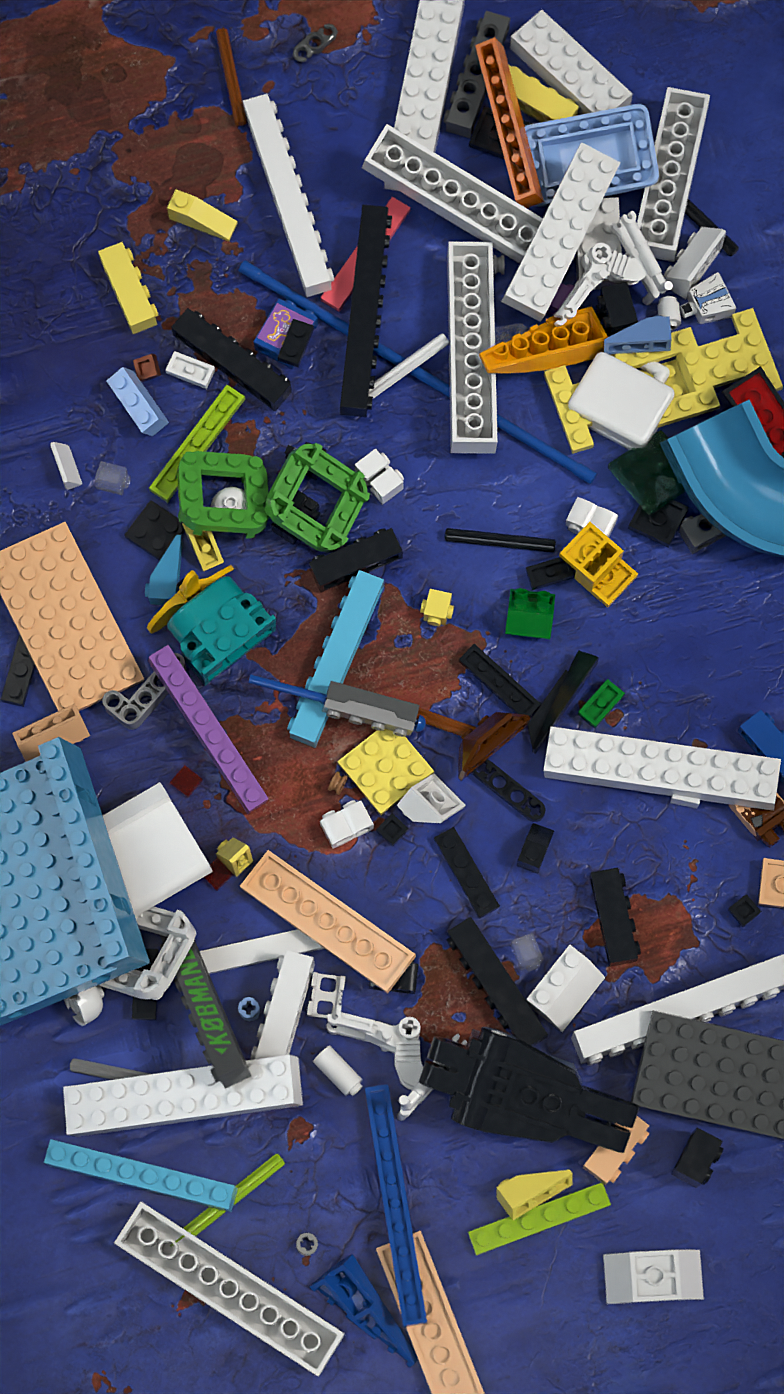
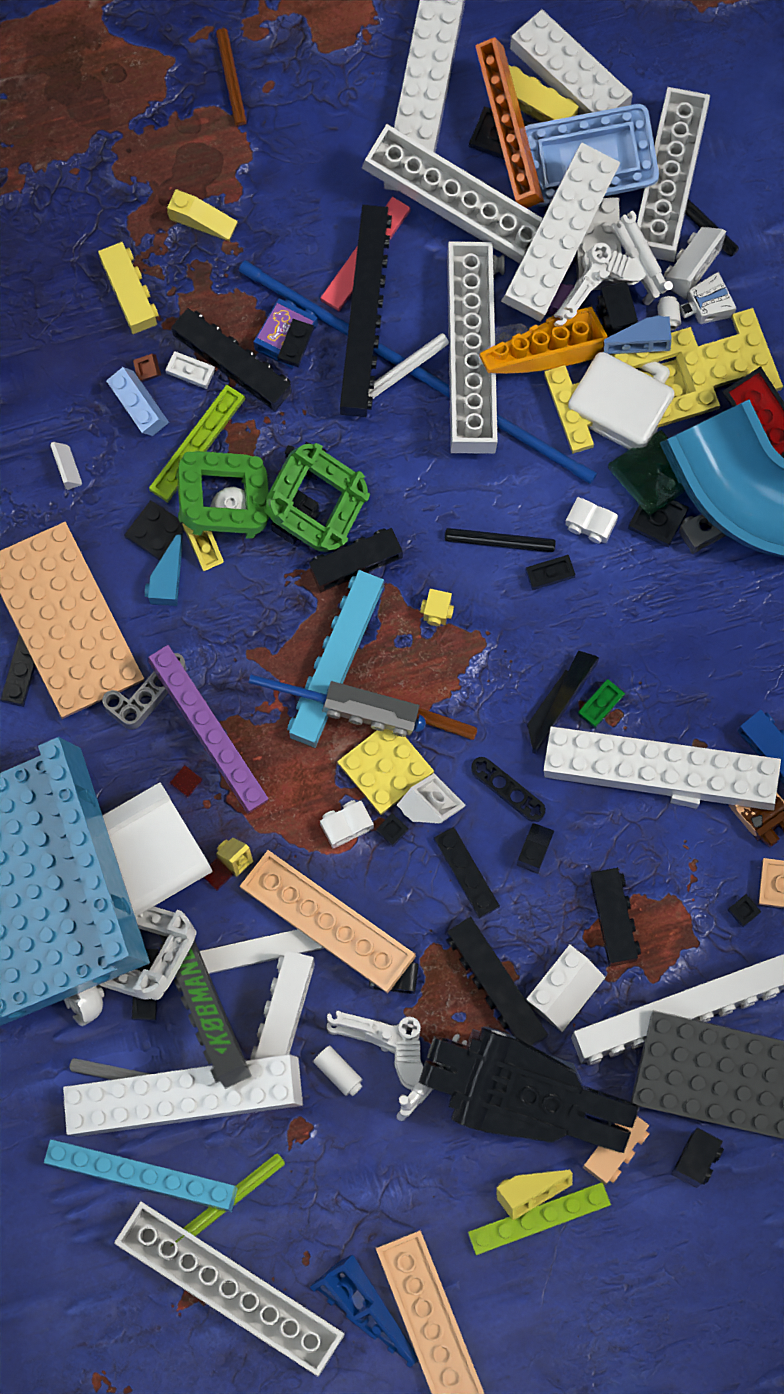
light nougat brick [13,704,90,761] -> none
clear brick [94,461,130,495] -> none
teal brick [147,565,276,686] -> none
light blue bush [238,997,260,1022] -> none
white brick [243,94,334,297] -> none
dark grey piece [293,24,338,62] -> none
light grey bush [296,1233,318,1256] -> none
white piece [307,972,346,1019] -> none
medium nougat bush [328,772,348,795] -> none
white piece [355,449,404,505] -> none
blue plate [365,1084,427,1327] -> none
dark grey brick [443,11,510,138] -> none
reddish brown wedge [458,712,531,781] -> none
black plate [459,644,541,717] -> none
green slope [505,588,555,639] -> none
clear brick [510,933,544,972] -> none
yellow bracket [559,522,638,608] -> none
white slope [603,1250,704,1304] -> none

